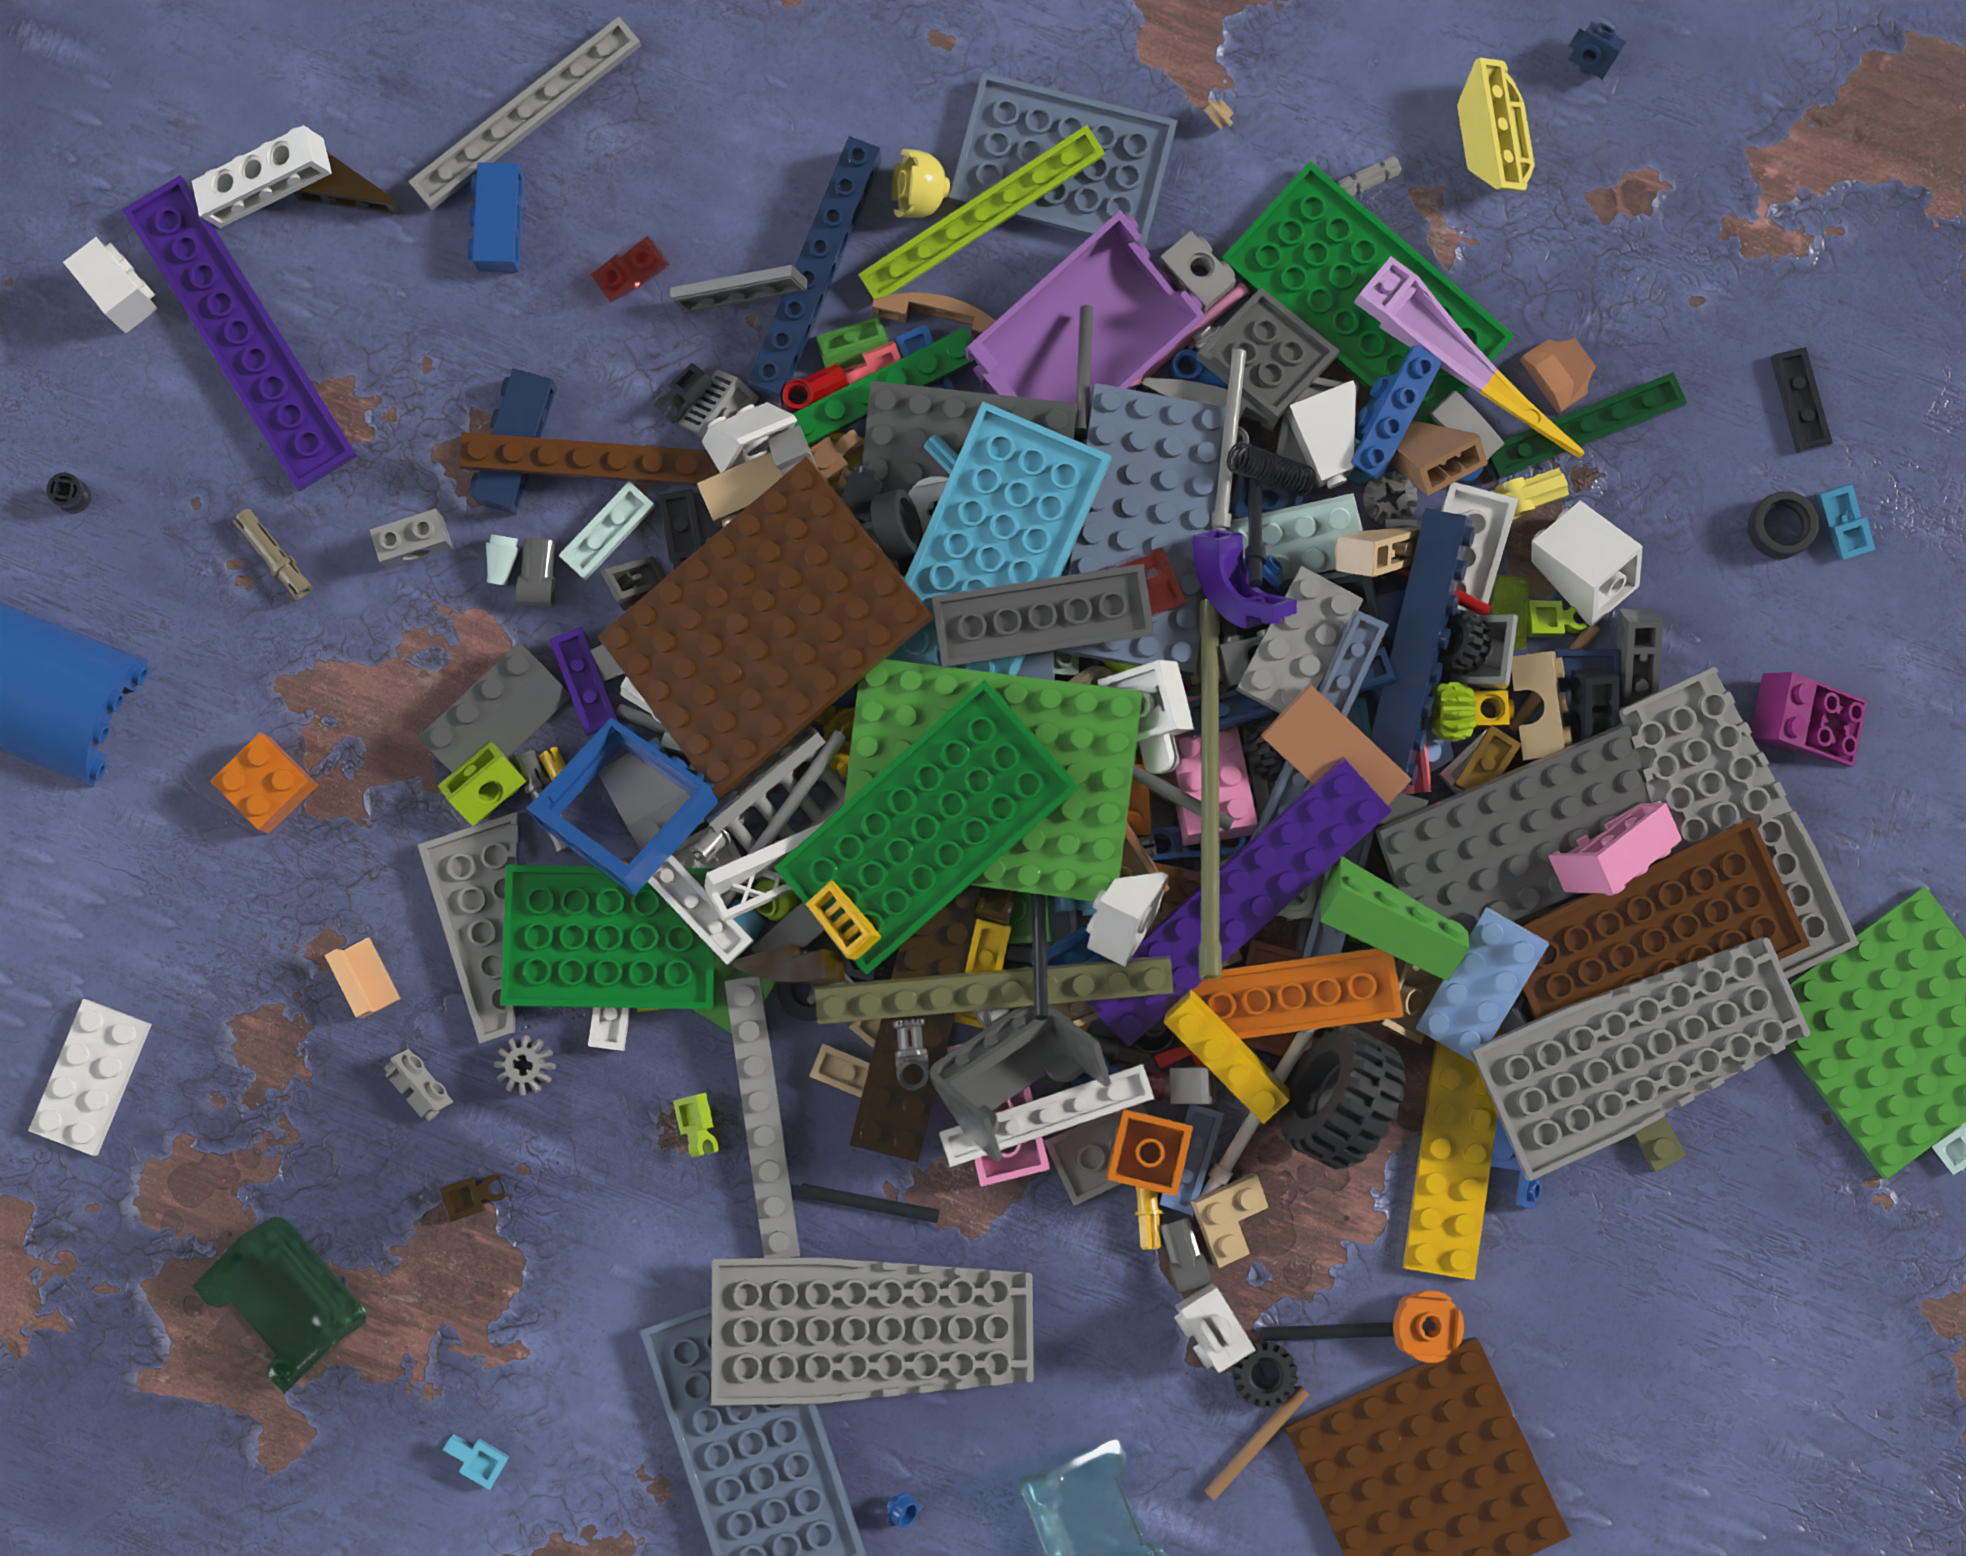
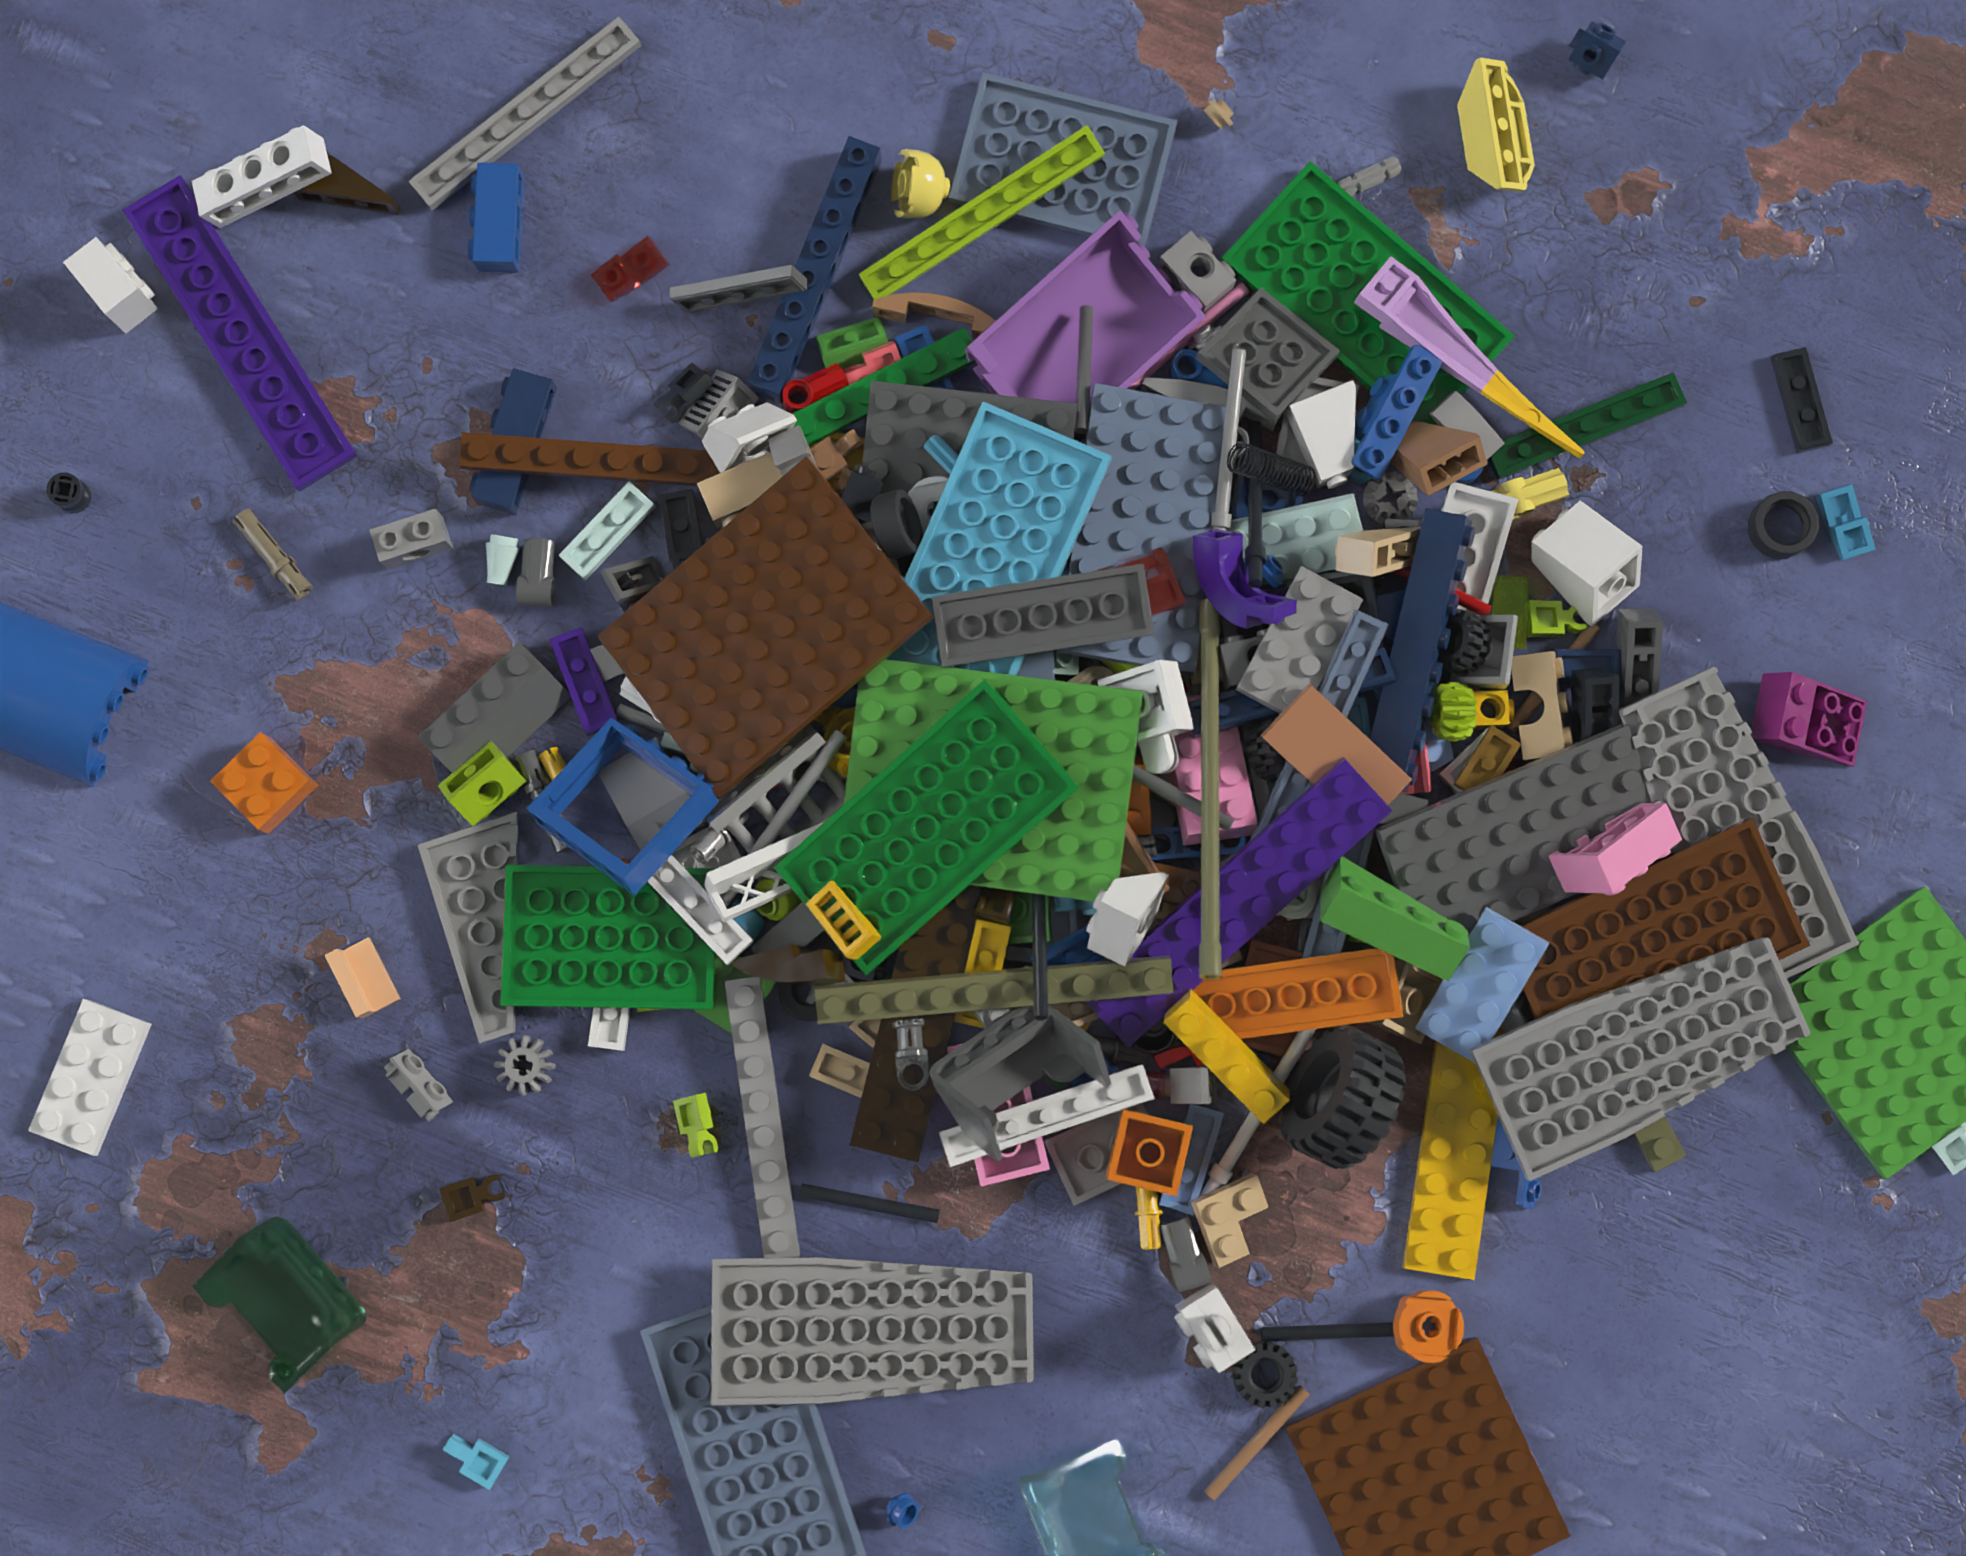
nougat slope [1519,338,1596,415] -> none

